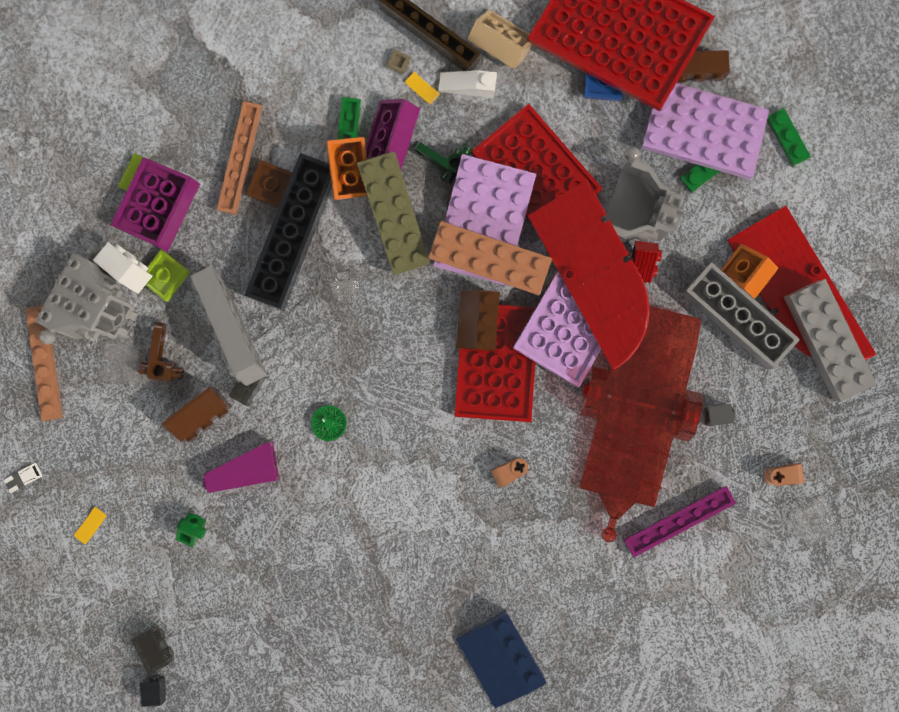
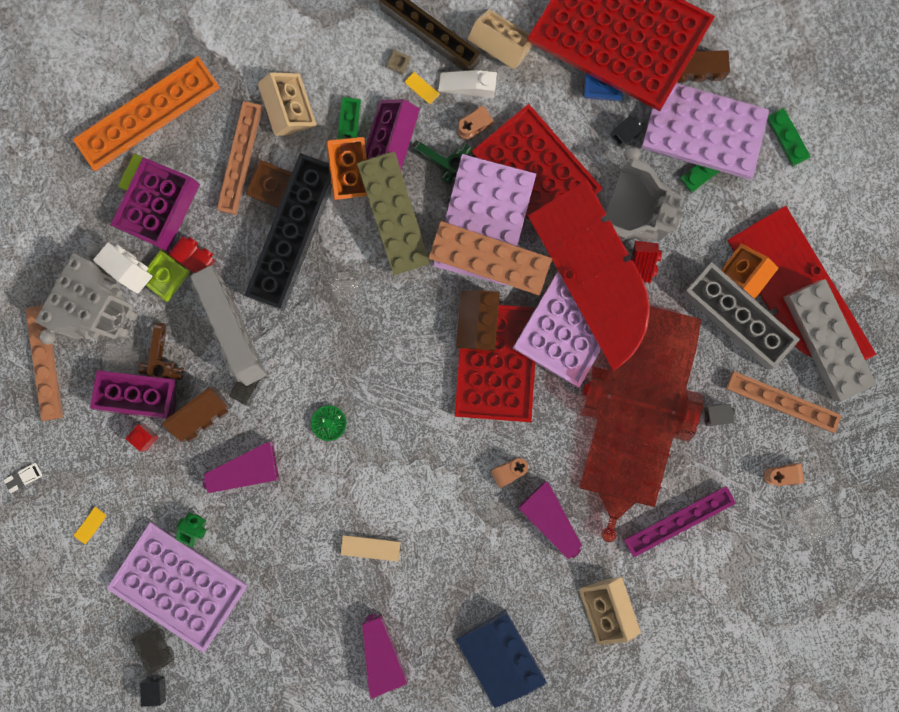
none -> orange plate [72,56,220,172]
none -> magenta slope [90,370,176,420]
none -> lavender plate [107,522,248,653]
none -> red brick [125,424,159,452]
none -> red brick [169,236,216,274]
none -> tan slope [258,73,317,136]
none -> tan tile [341,535,401,562]
none -> magenta slope [362,613,408,699]
none -> nougat piece [458,106,494,139]
none -> magenta slope [518,481,582,560]
none -> tan slope [579,577,641,645]
none -> black brick [611,115,643,149]
none -> nougat plate [726,371,842,433]

